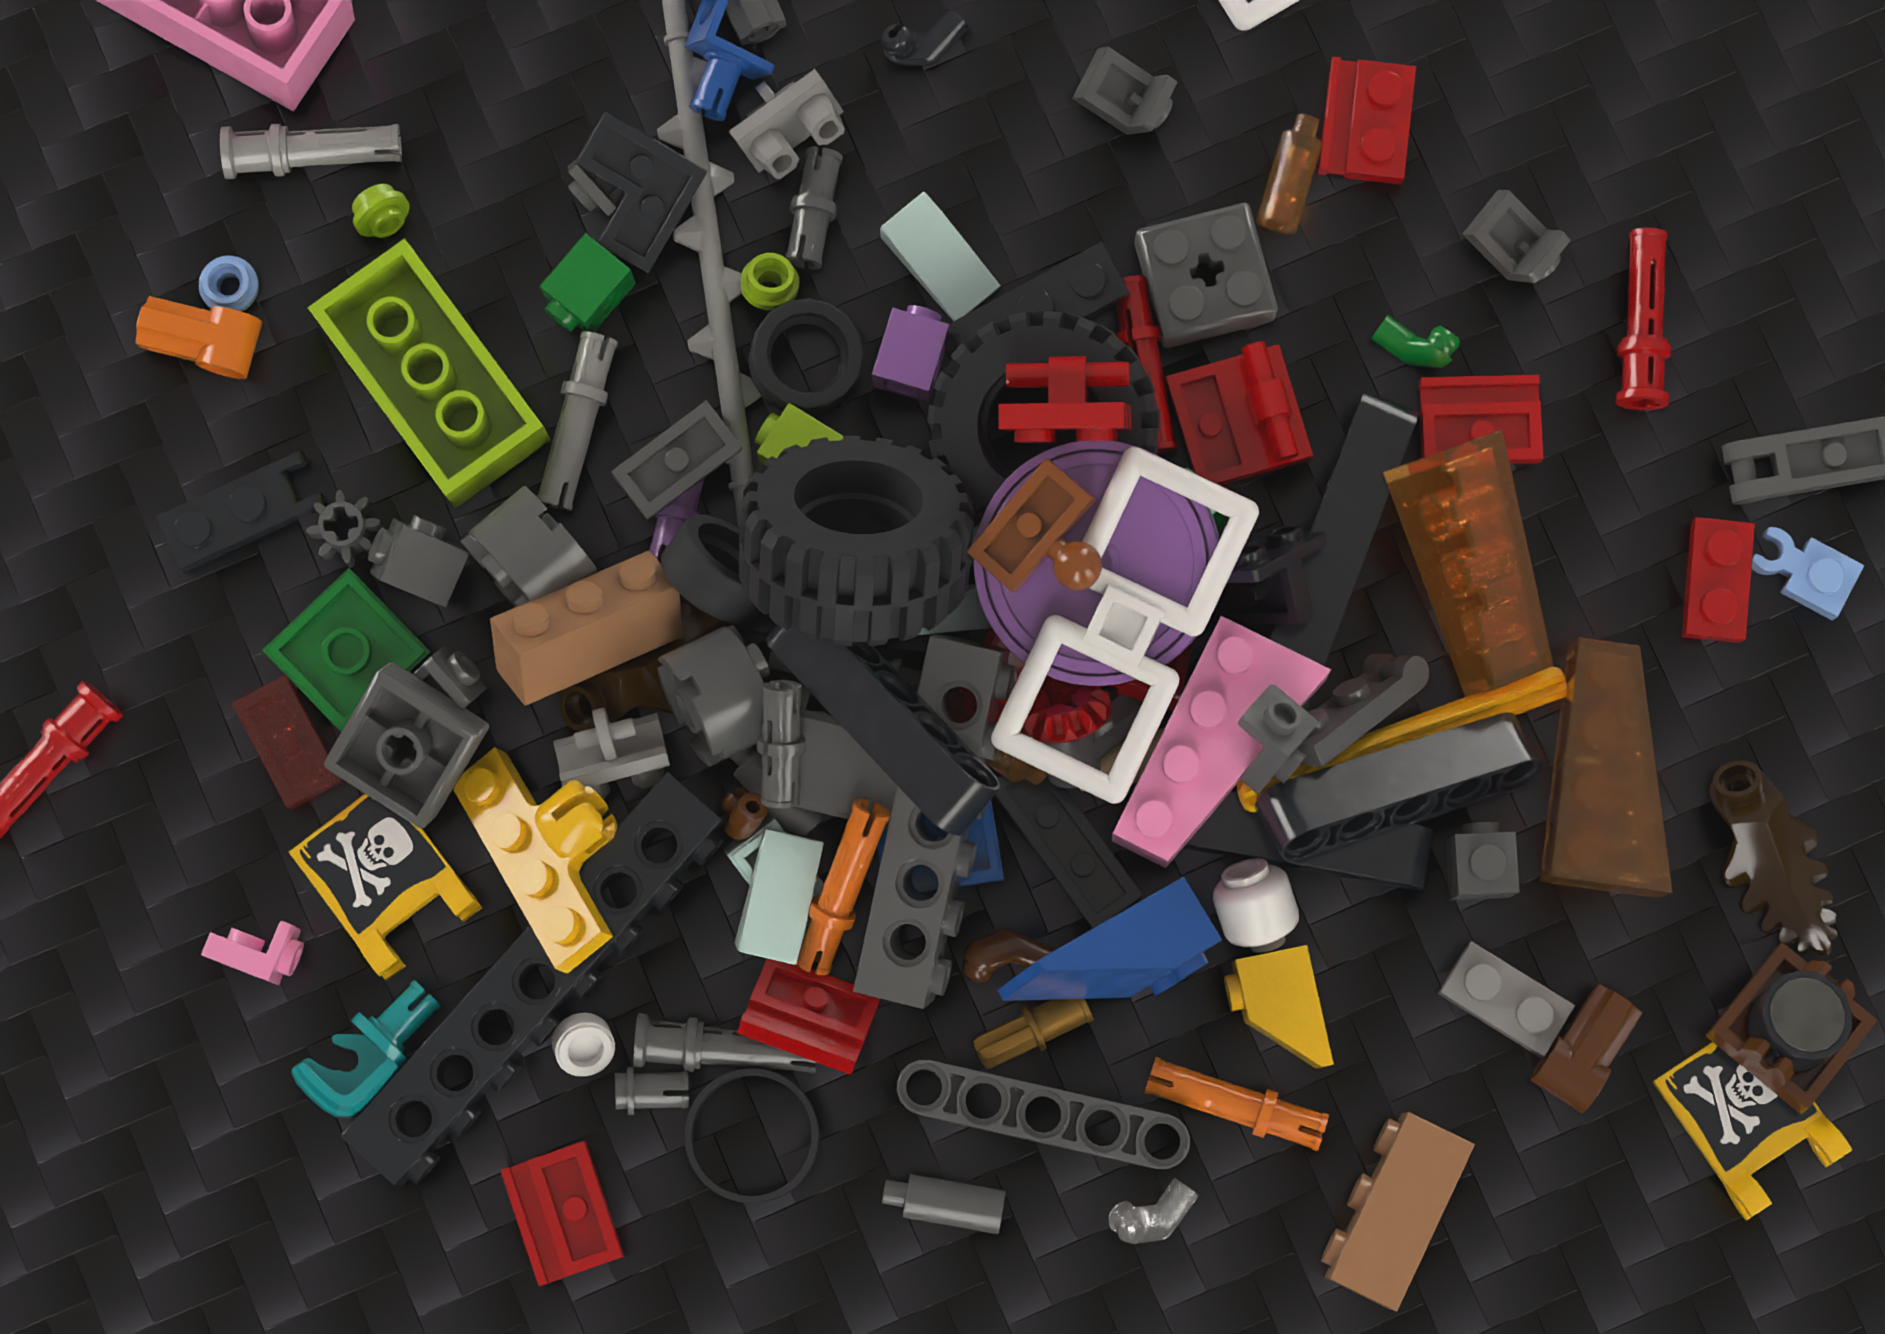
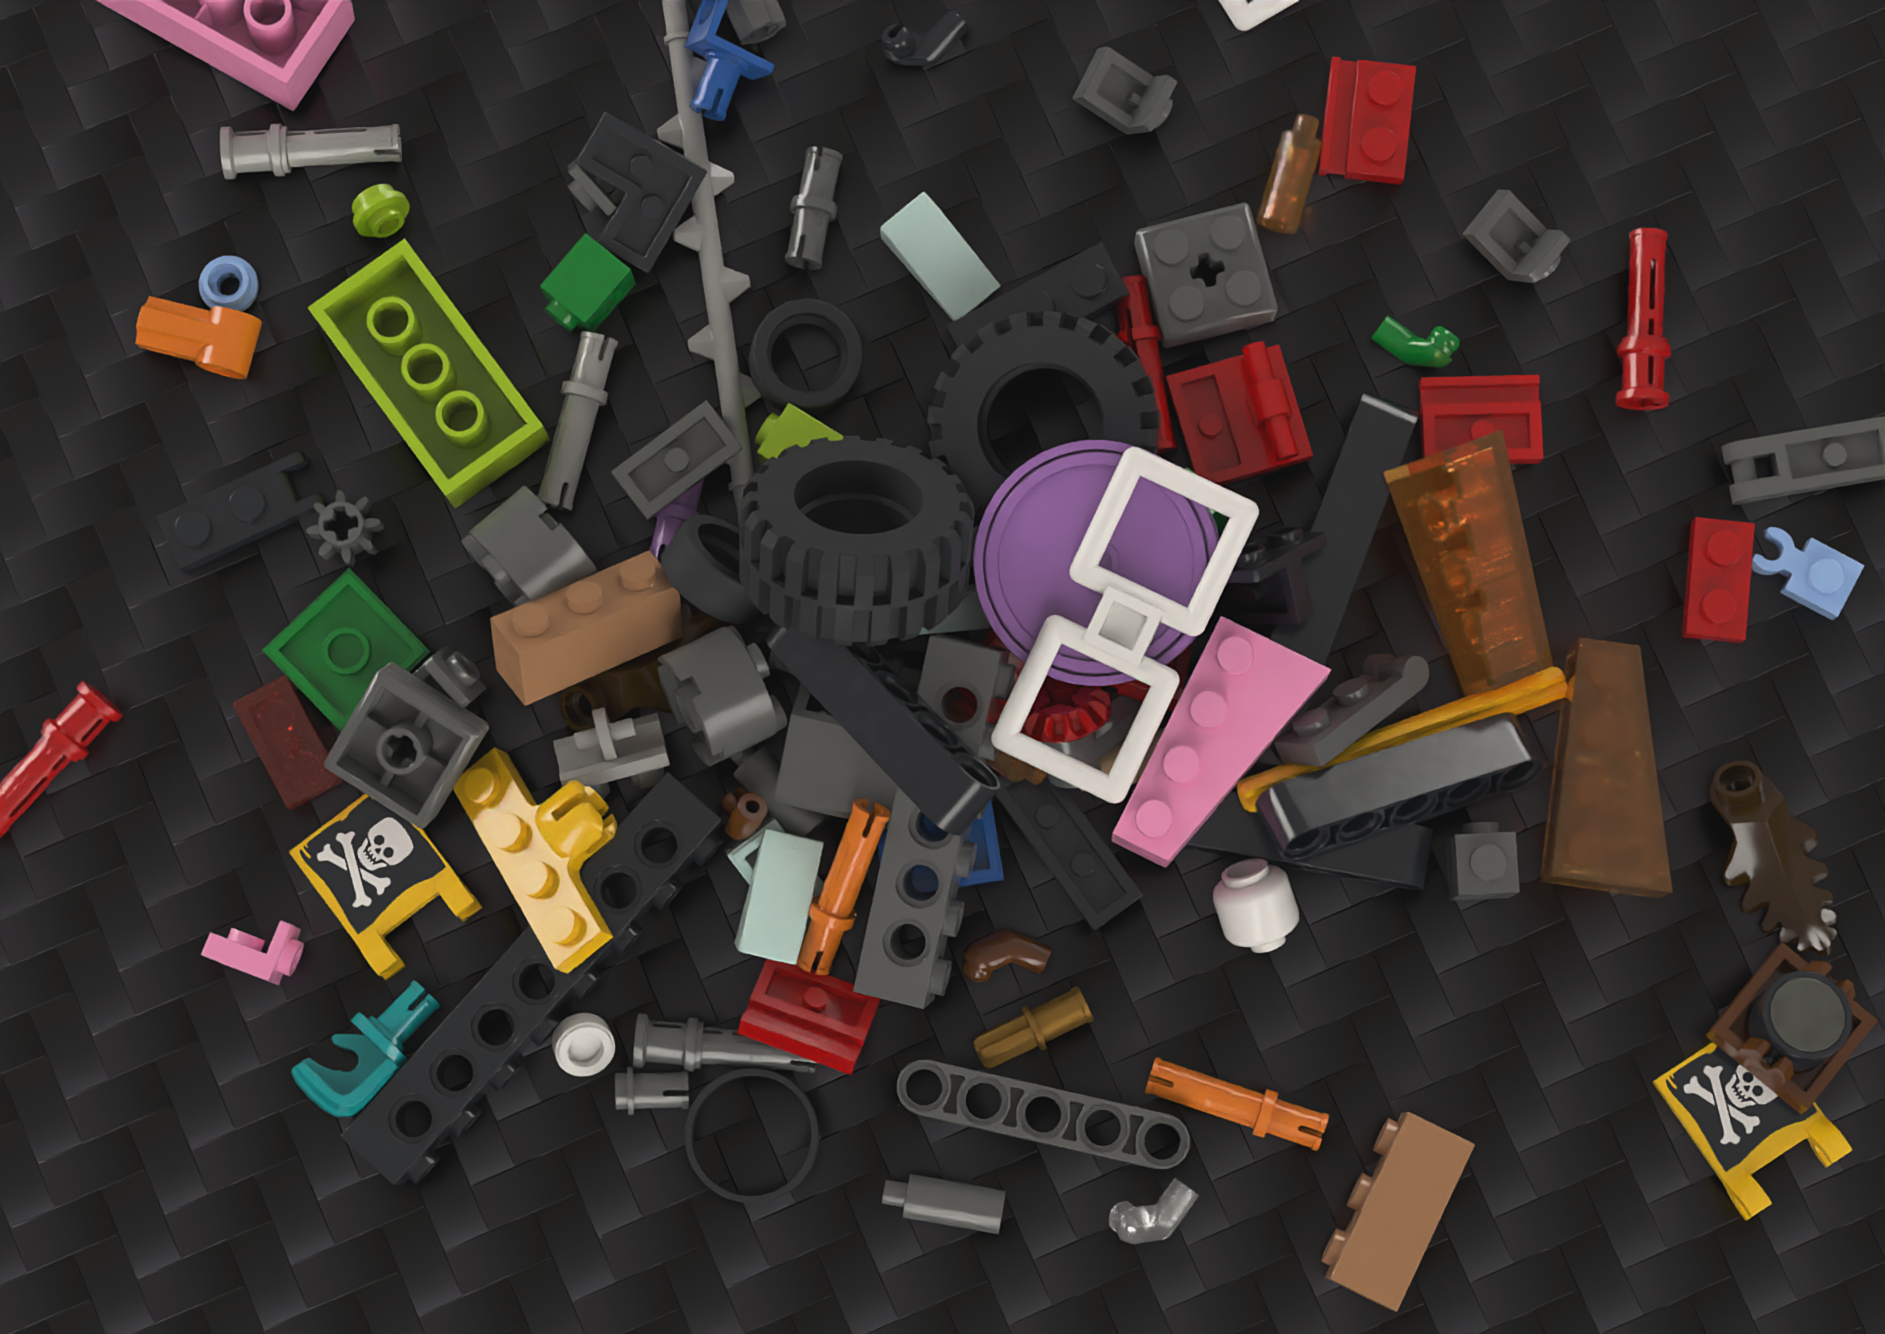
dark grey brick [368,515,469,608] -> none
red plate [500,1141,625,1286] -> none
light grey hips [729,69,845,179] -> none
lime plate [740,253,799,310] -> none
dark grey pin [757,680,806,809] -> none
medium lavender brick [872,305,949,403] -> none
dark orange plate [967,458,1102,593] -> none
blue slope [997,877,1222,1001] -> none
red plate [999,356,1132,443] -> none
yellow slope [1224,945,1333,1069] -> none
dark grey bracket [1238,684,1319,794] -> none
light grey plate [1438,941,1575,1058] -> none
reddish brown piece [1530,984,1643,1114] -> none

